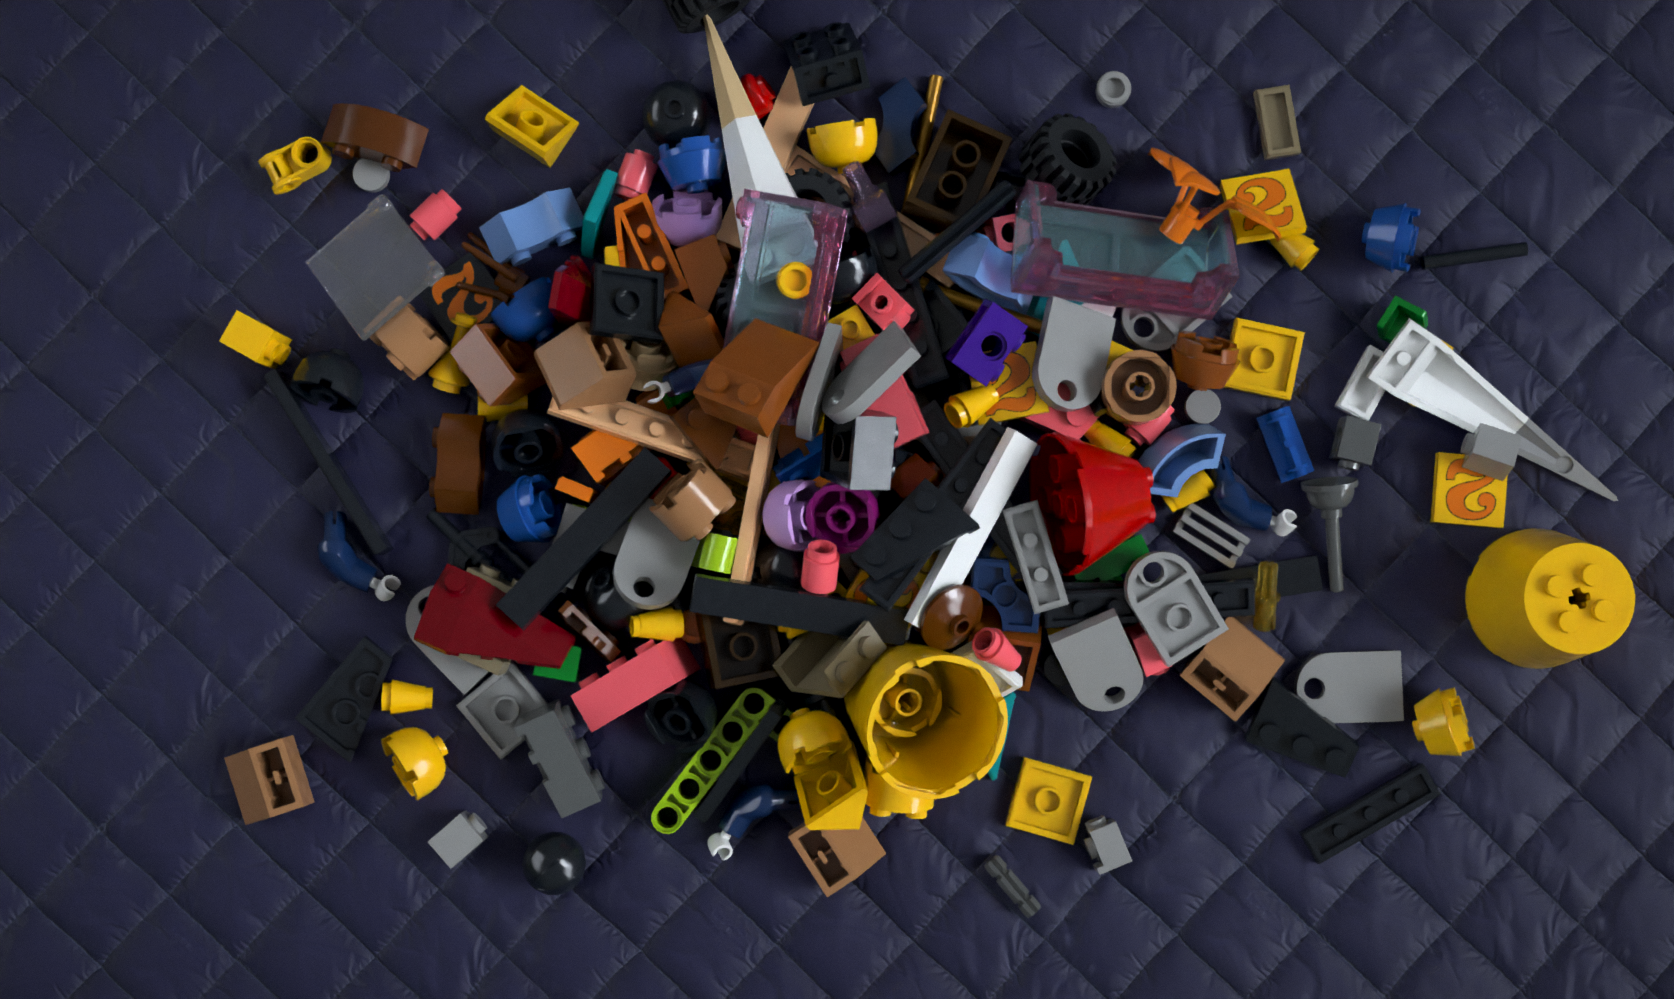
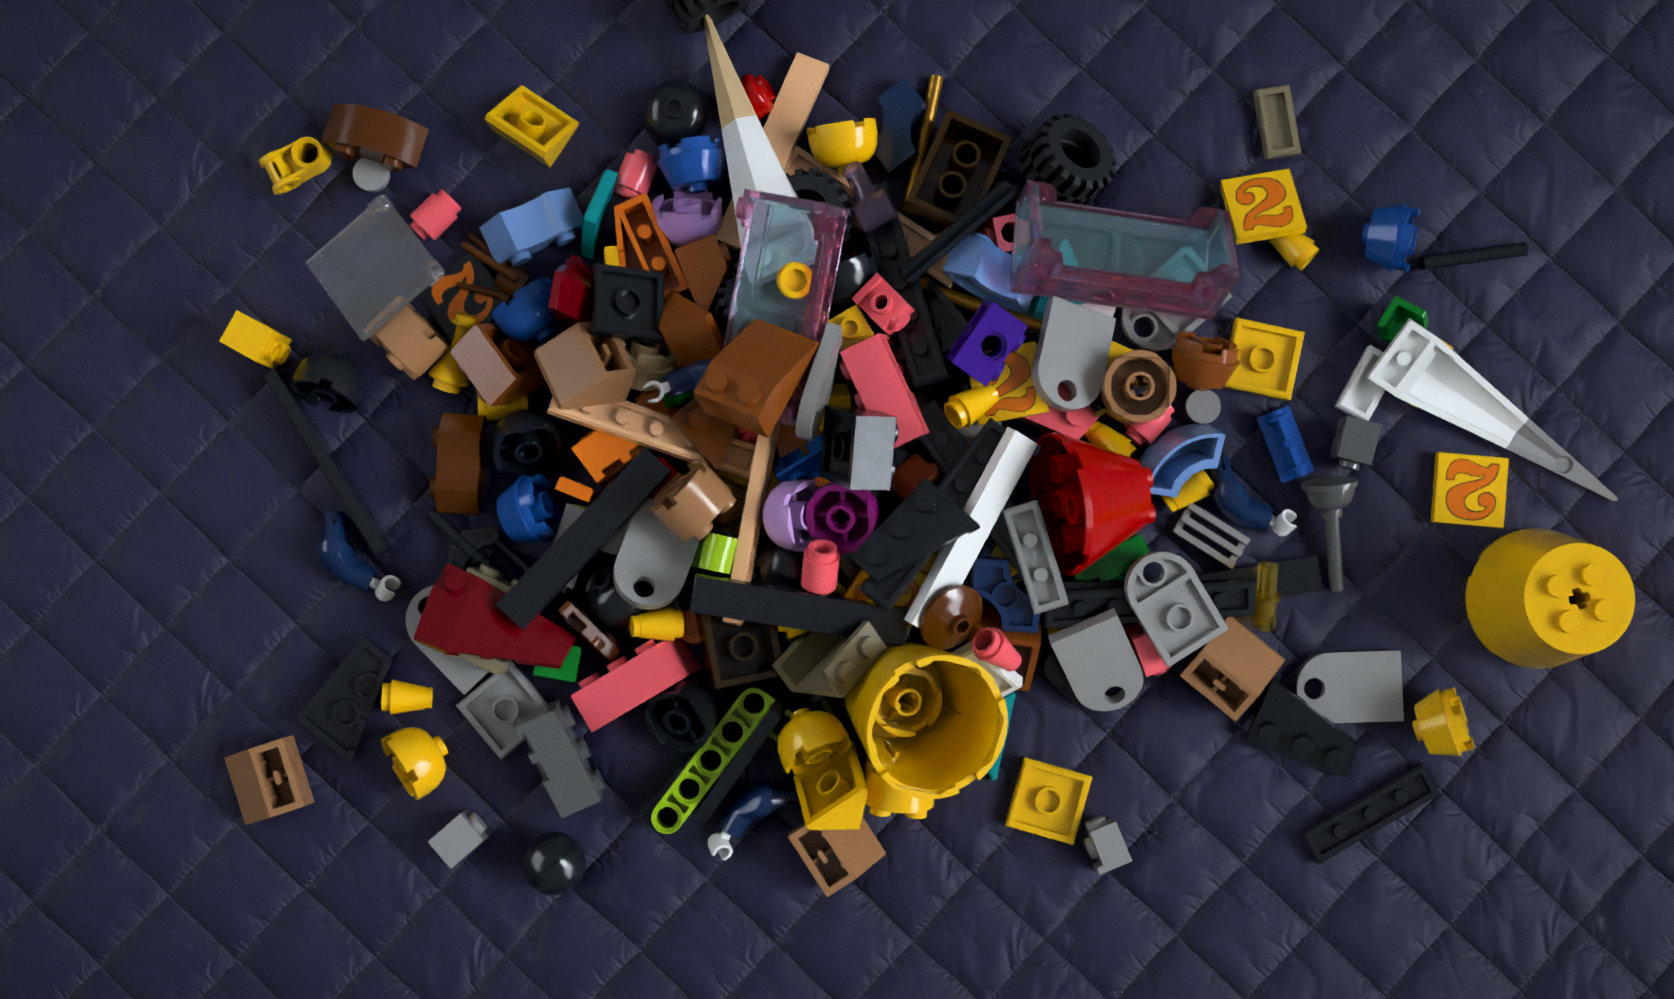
black bracket [783,22,870,106] -> none
light grey tile [822,321,921,424] -> none
dark grey axle [984,855,1041,918] -> none
light grey tile [1095,71,1131,108] -> none
orange plant [1148,147,1282,244] -> none
light grey brick [1460,423,1522,481] -> none

